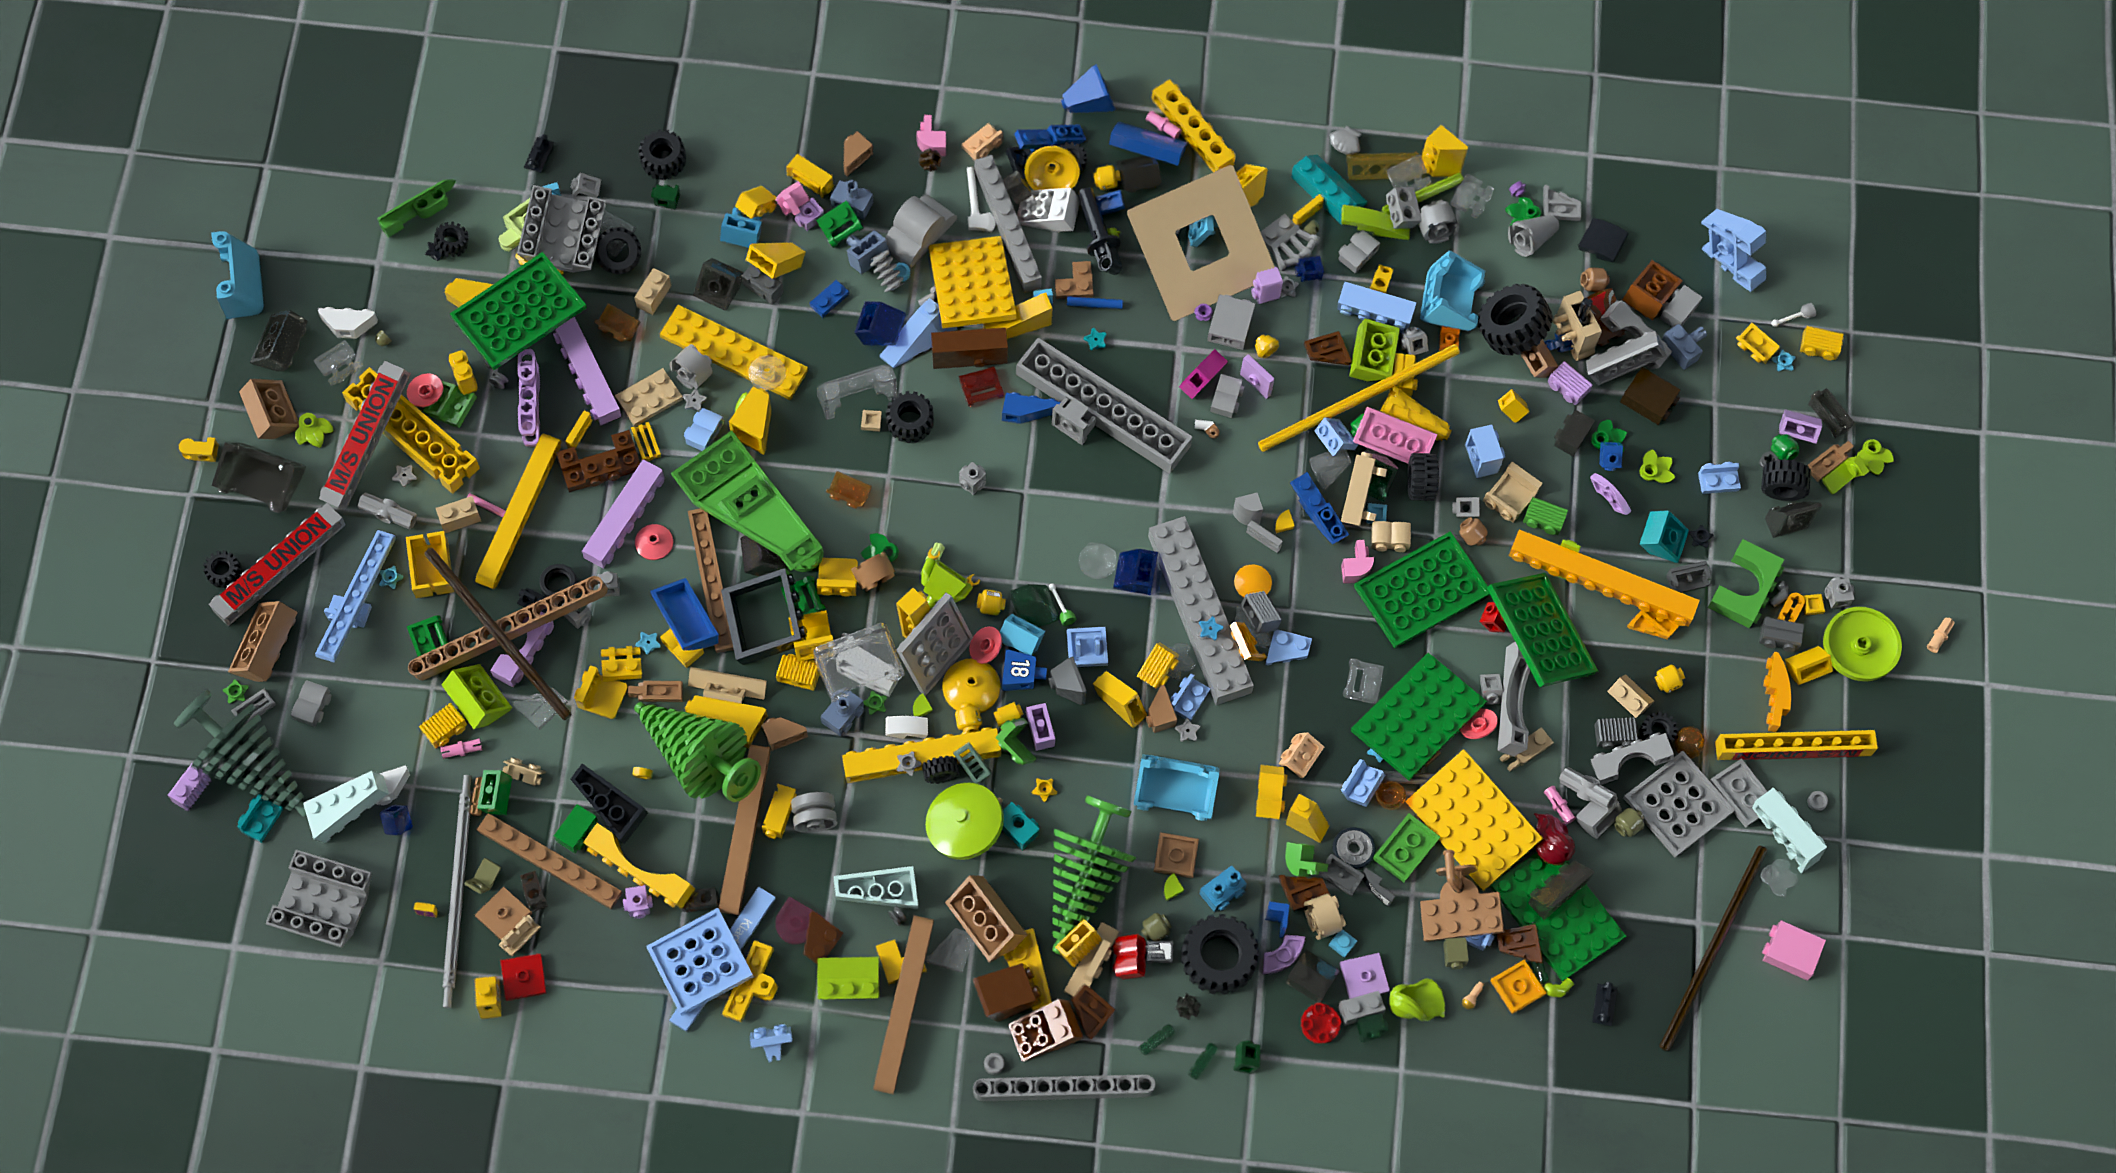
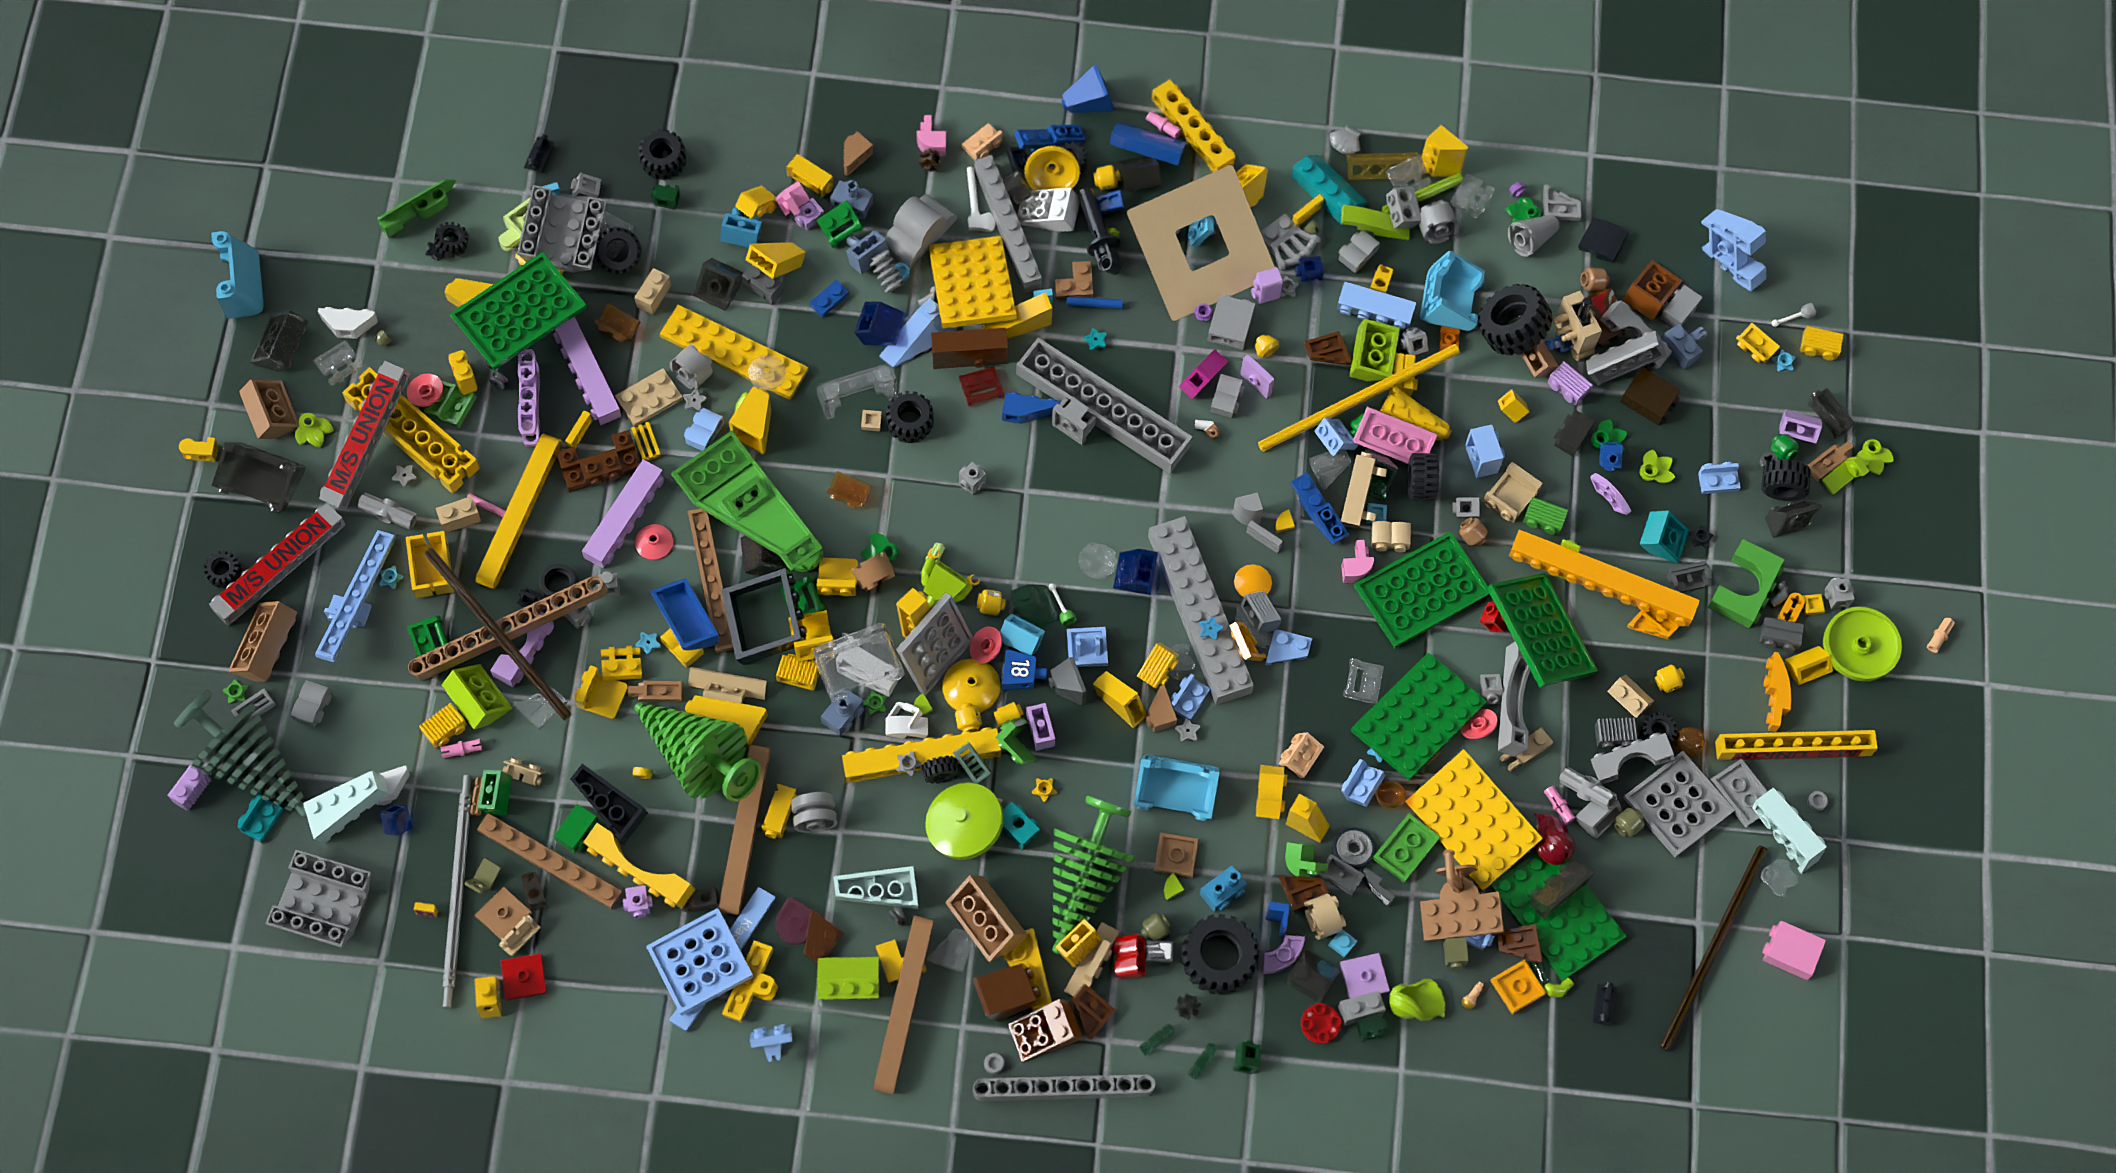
medium nougat slope [762,717,808,751] -> none
none -> white piece [888,702,922,729]

